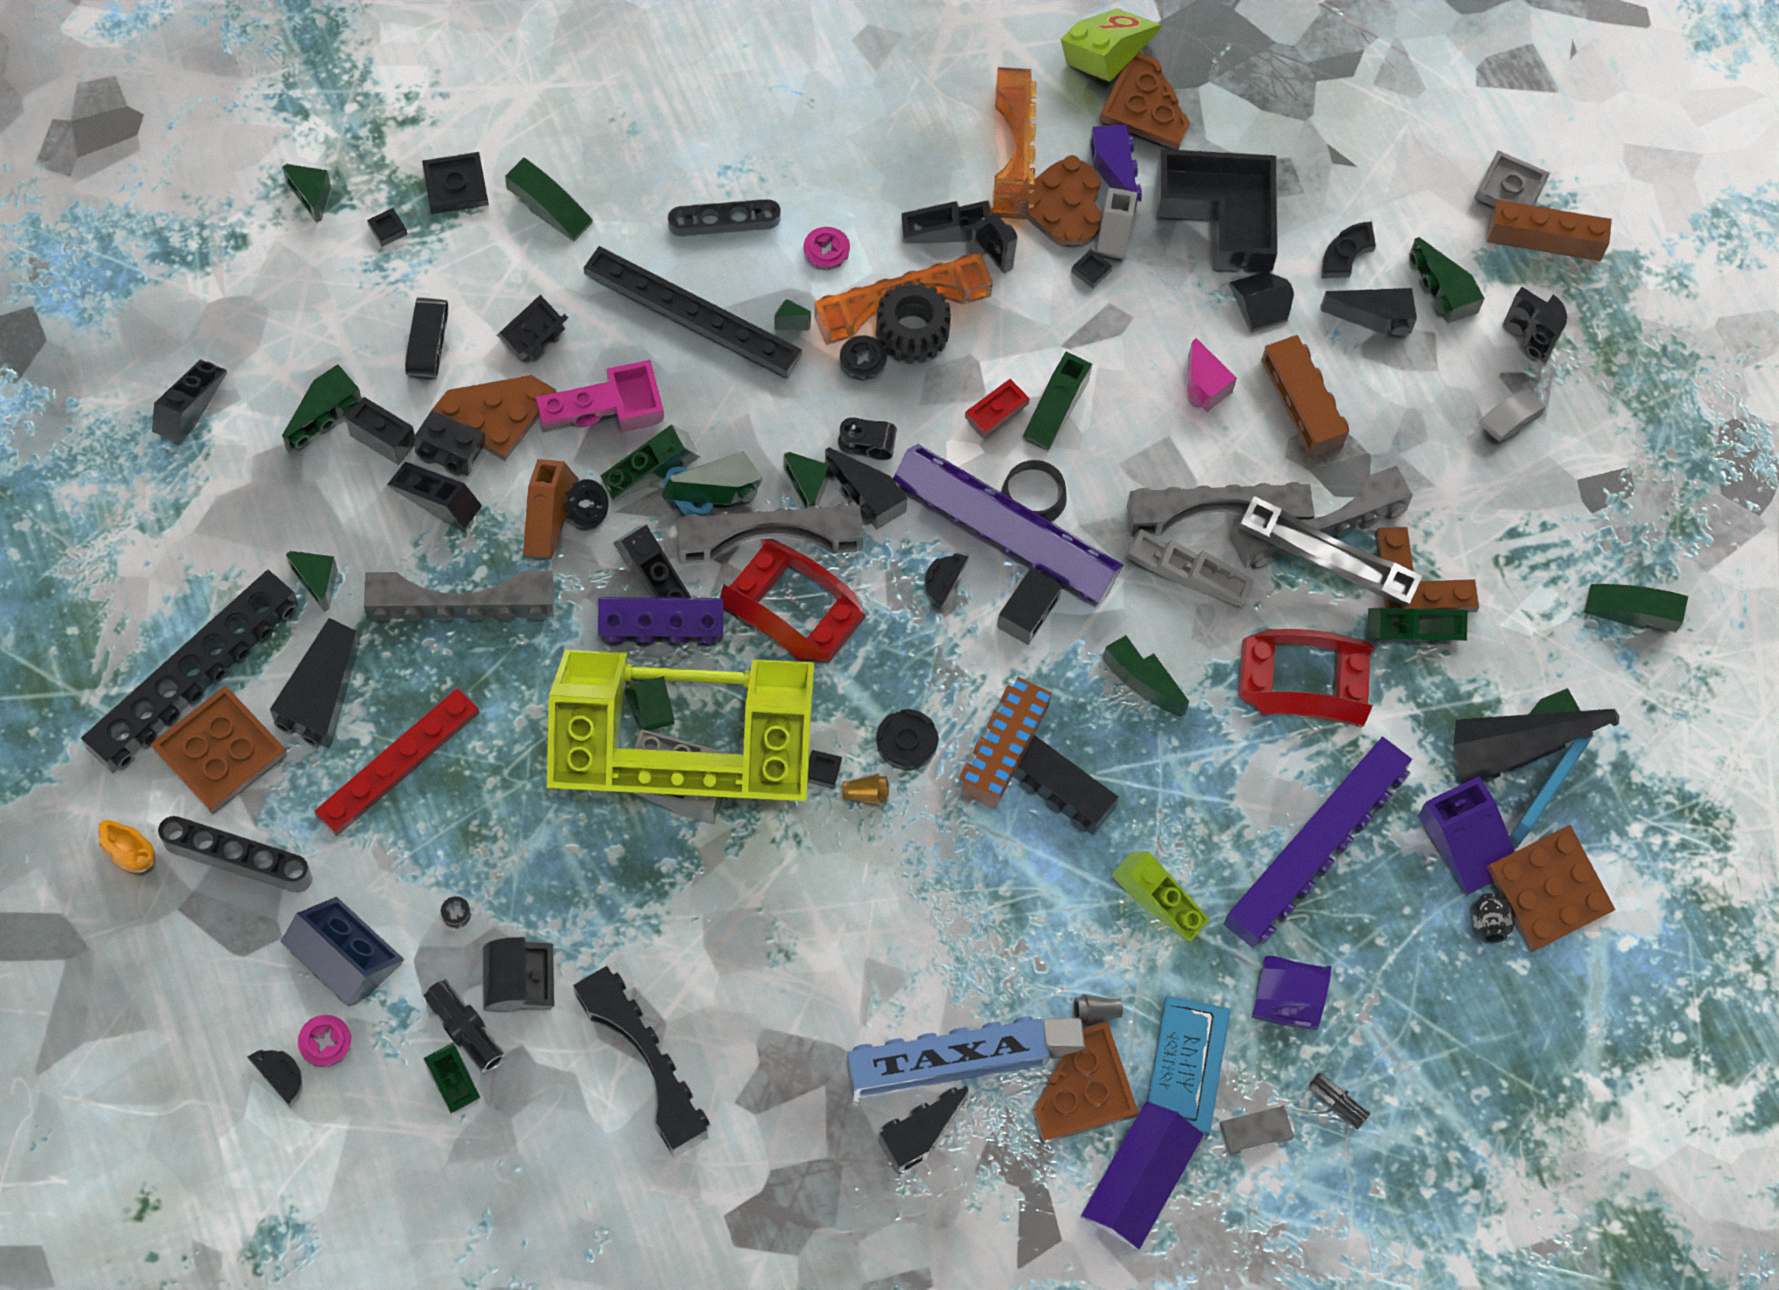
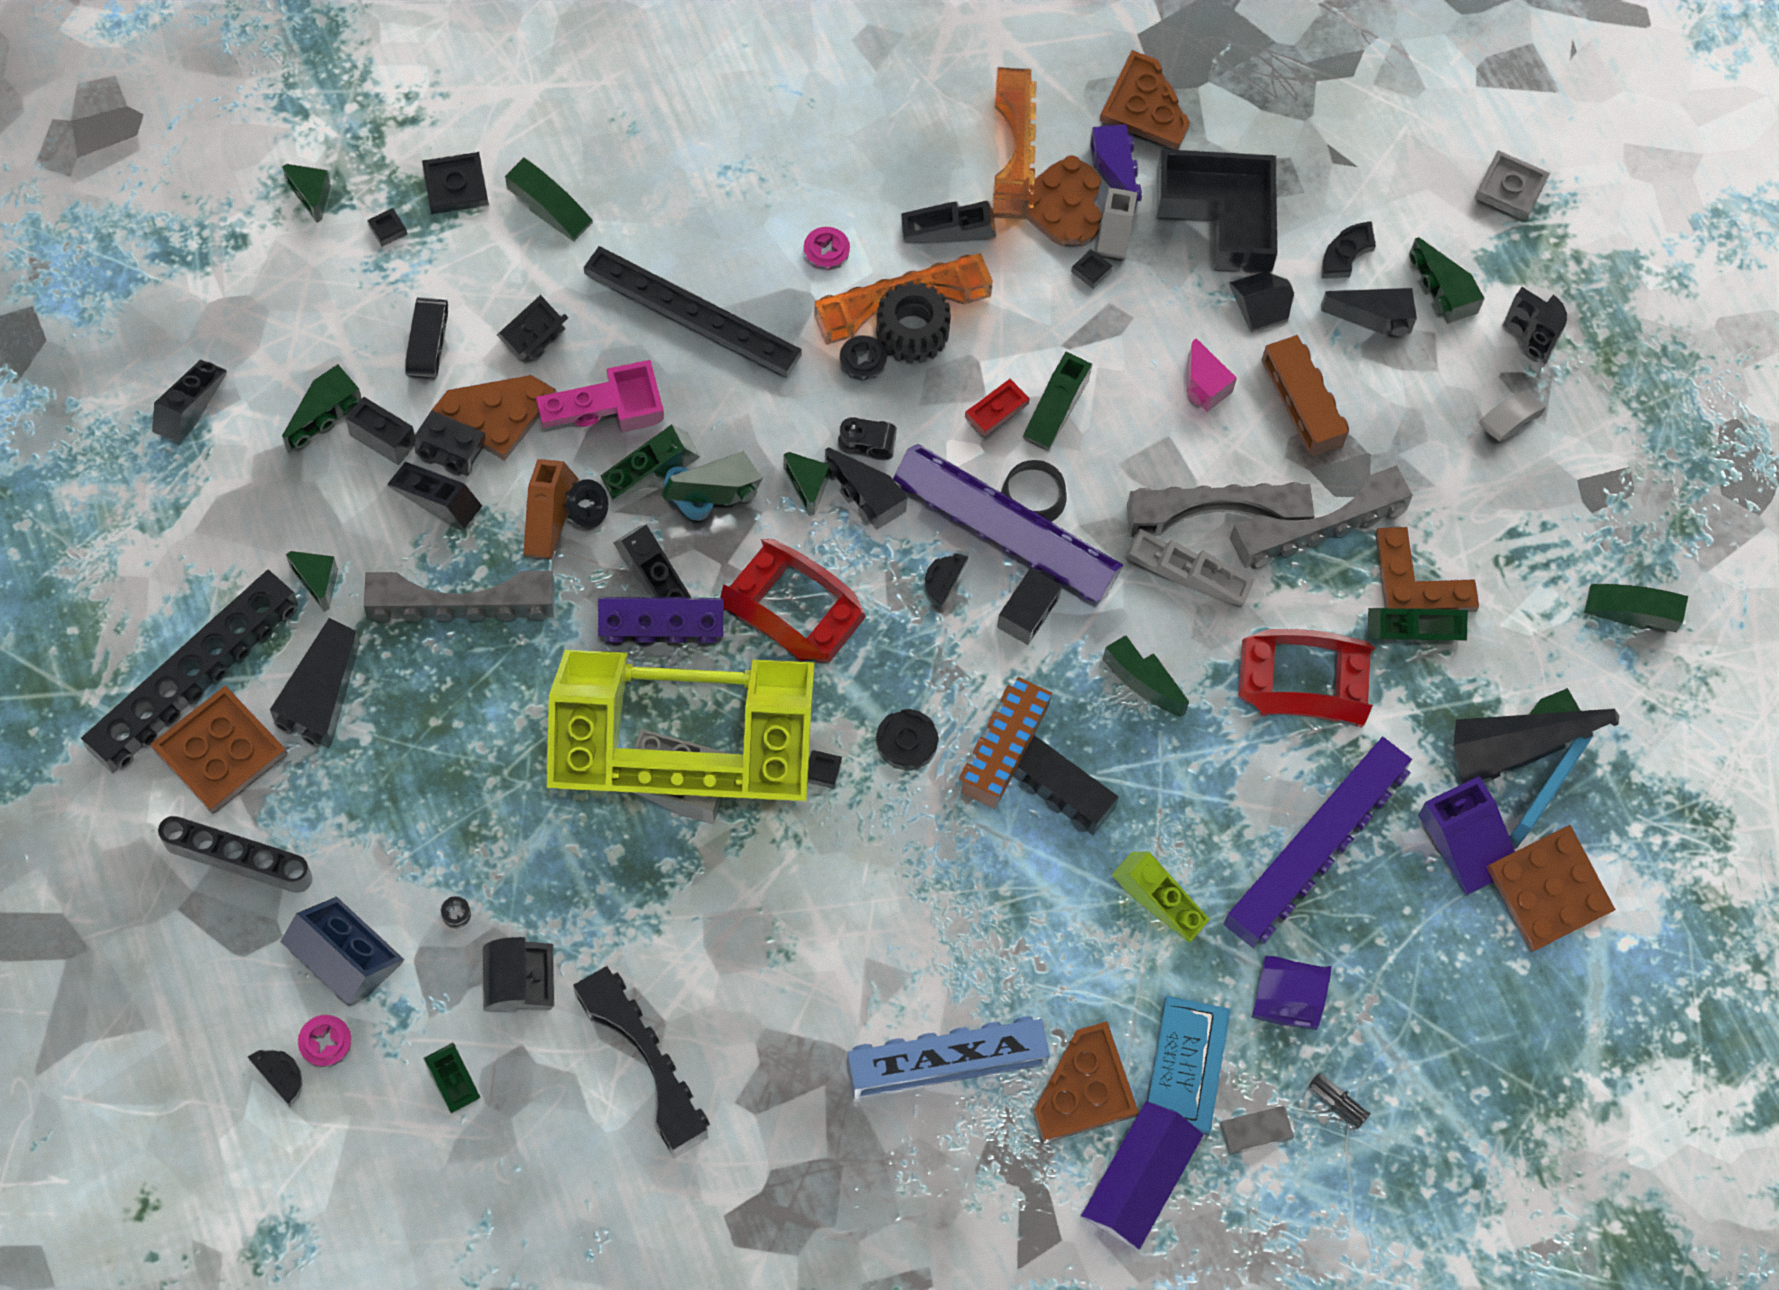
light orange arm [98,820,154,873] -> none
red plate [314,688,480,837] -> none
black piece [423,979,505,1073] -> none
dark green slope [625,676,675,731] -> none
black beam [668,199,781,236] -> none
flat silver arch [677,503,863,564] -> none
dark green slope [774,299,811,330] -> none
pearl gold cone [842,773,889,805] -> none
black slope [879,1086,969,1176] -> none
black bracket [969,213,1018,274] -> none
light grey slope [1043,1018,1086,1058] -> none
lime slope [1060,8,1162,81] -> none
flat silver cone [1073,994,1123,1026] -> none
flat silver arch [1238,496,1423,607] -> none
black head [1469,893,1514,943] -> none
dark orange brick [1487,200,1612,262] -> none

